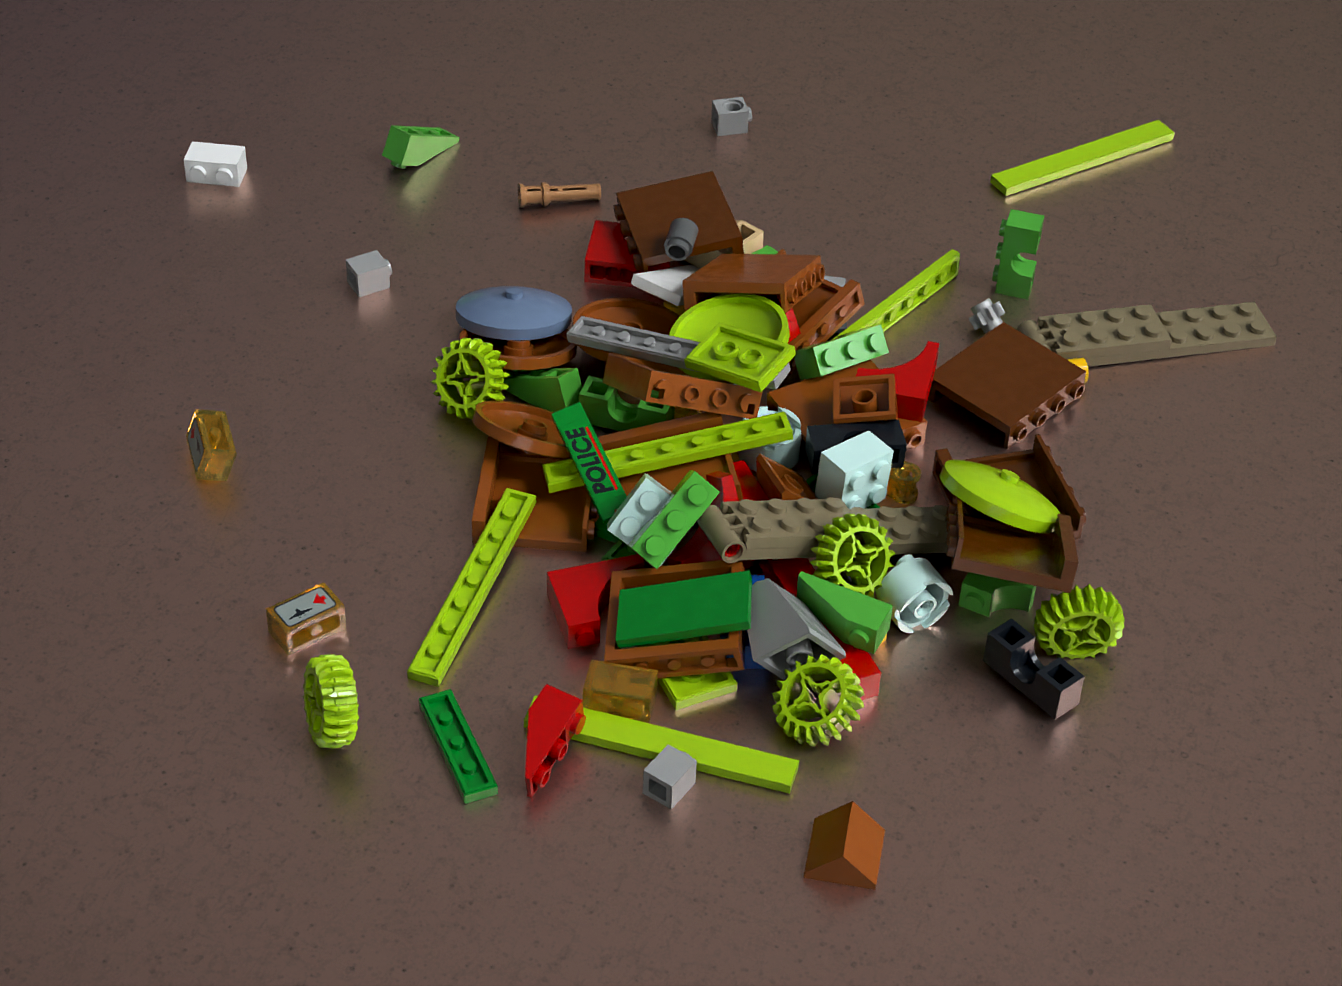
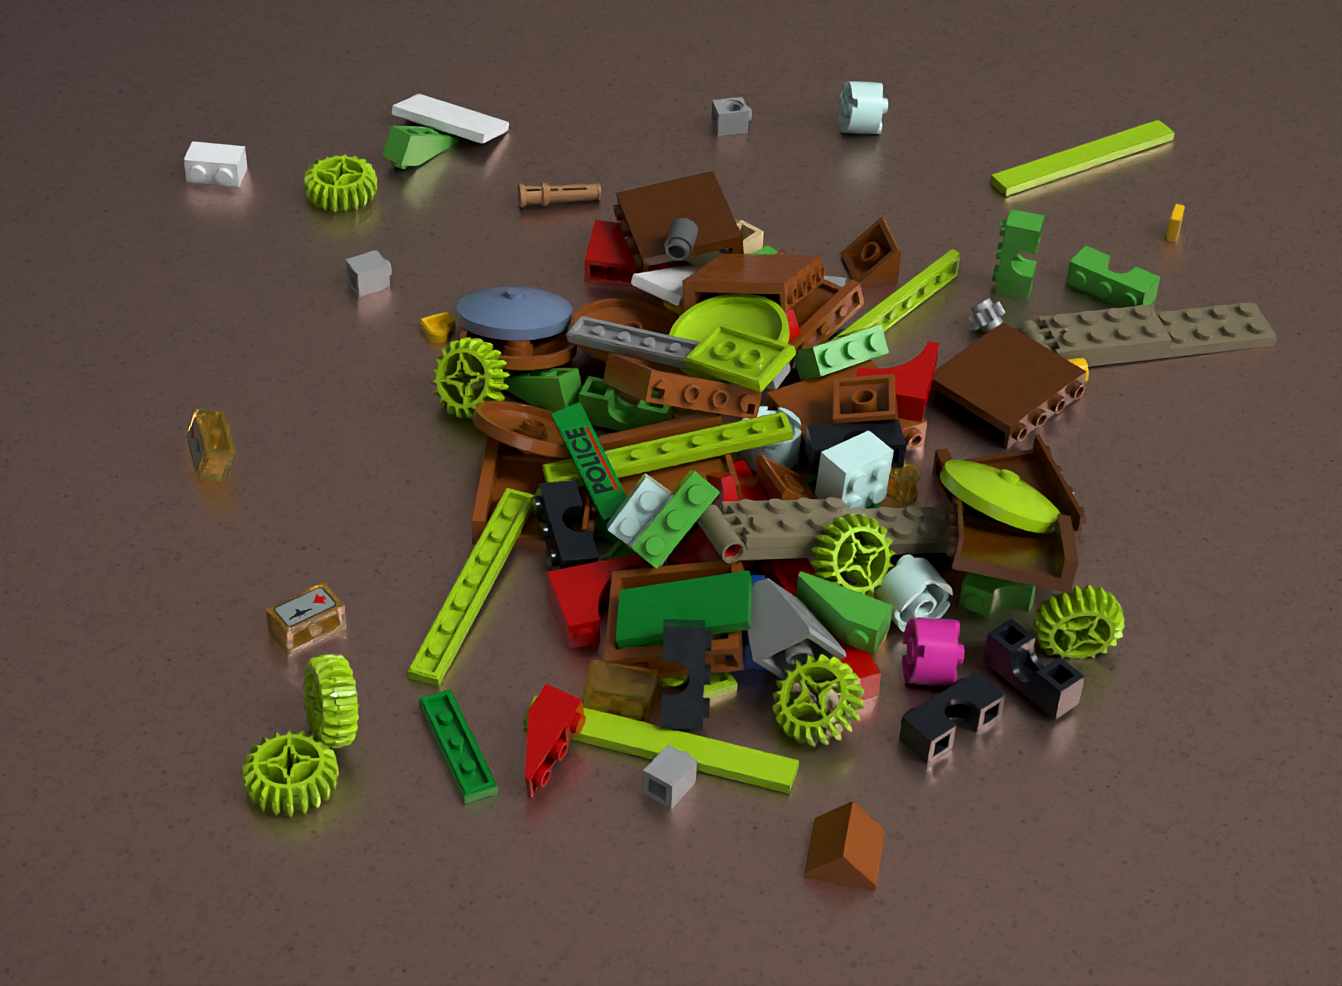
none -> lime gear [241,729,339,817]
none -> lime gear [303,154,377,213]
none -> white tile [392,94,509,144]
none -> yellow tile [419,312,456,344]
none -> black arch [531,480,599,571]
none -> black arch [661,619,712,729]
none -> light aqua brick [838,81,888,135]
none -> dark orange slope [841,217,901,289]
none -> black arch [899,671,1005,765]
none -> dark pink brick [902,617,964,687]
none -> bright green arch [1066,245,1160,308]
none -> yellow tile [1165,204,1185,243]

